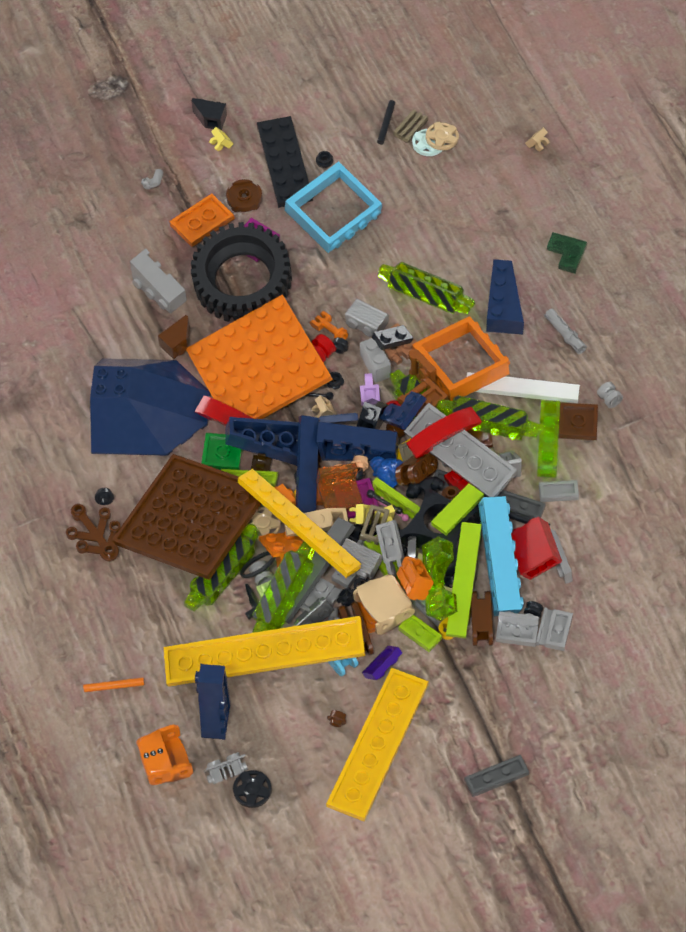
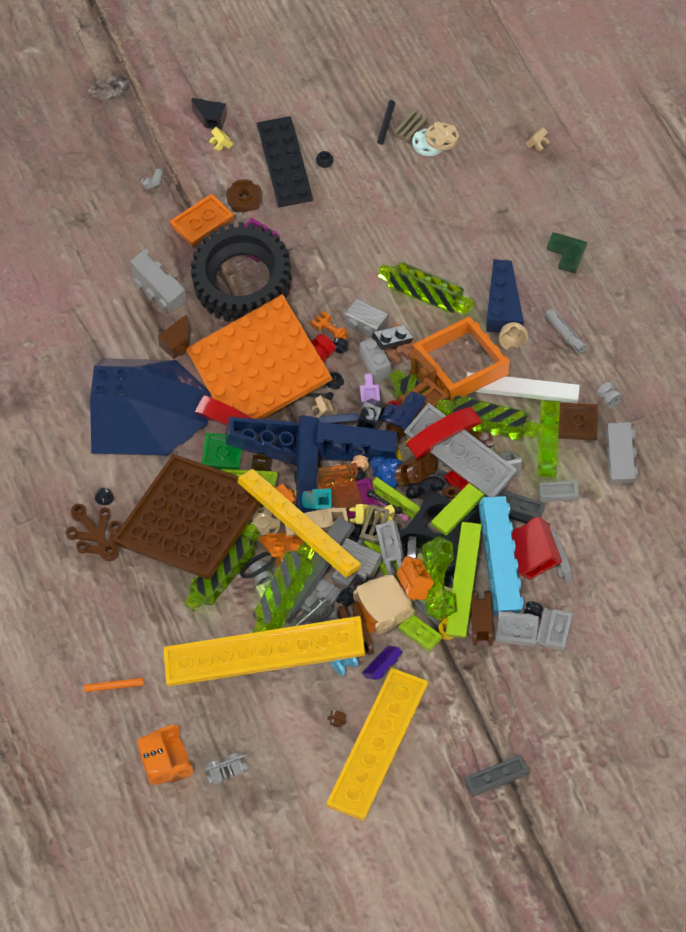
dark blue wedge [195,664,231,740] -> none
black wheel [233,770,272,808] -> none
black bar [245,584,262,620] -> none
medium azure window [285,162,382,253] -> none
none -> teal leg [302,488,332,509]
none -> tan hair [499,322,528,350]
none -> light grey wedge [605,422,638,484]

